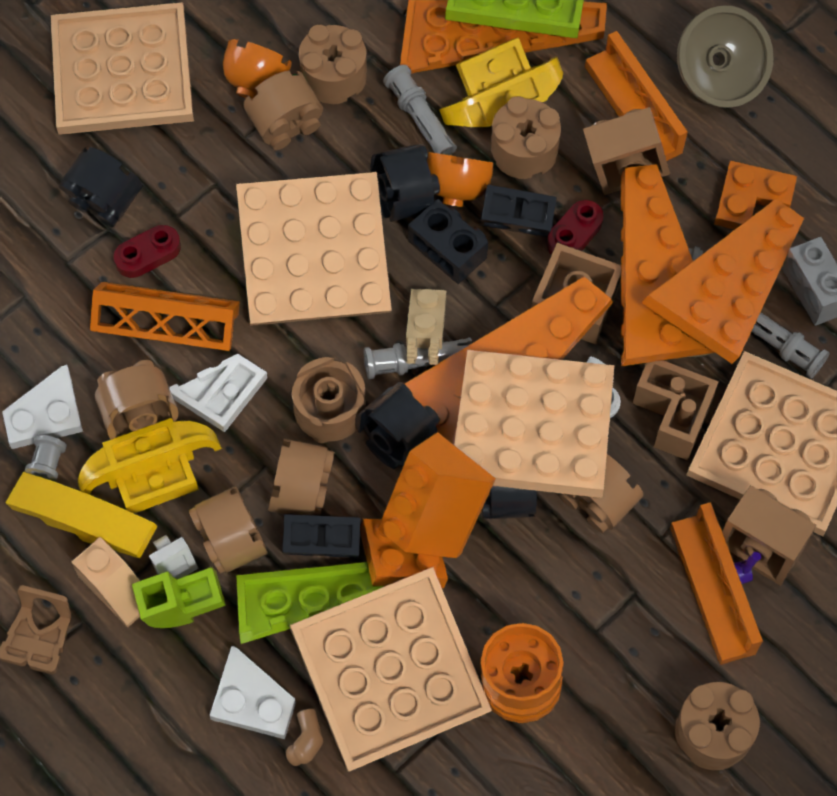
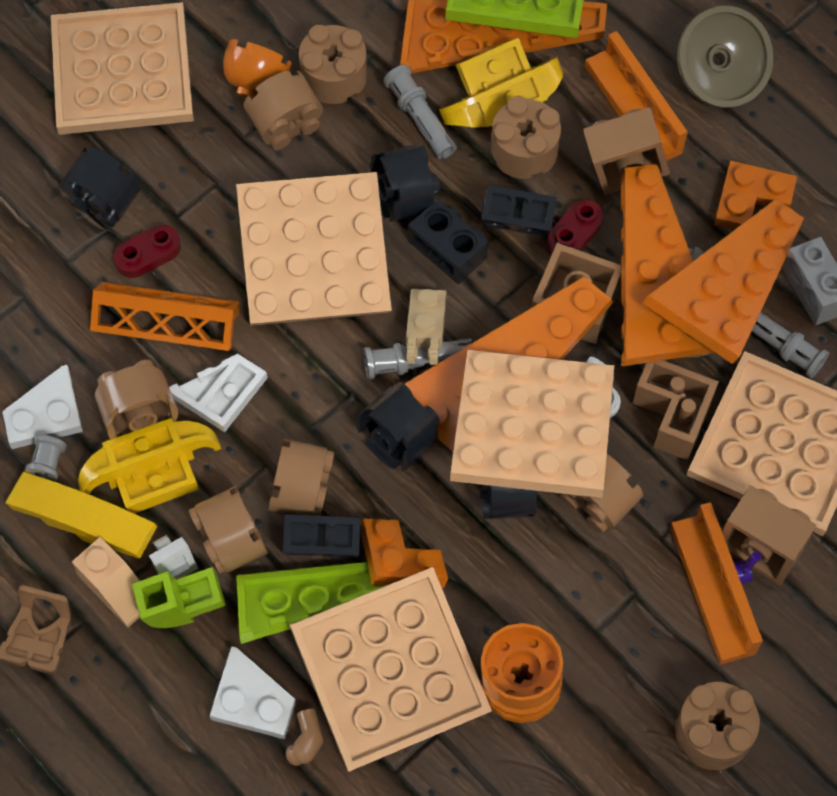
medium nougat brick [292,357,366,443] -> none
orange slope [378,432,496,558] -> none
orange cylinder [427,152,493,207] -> none

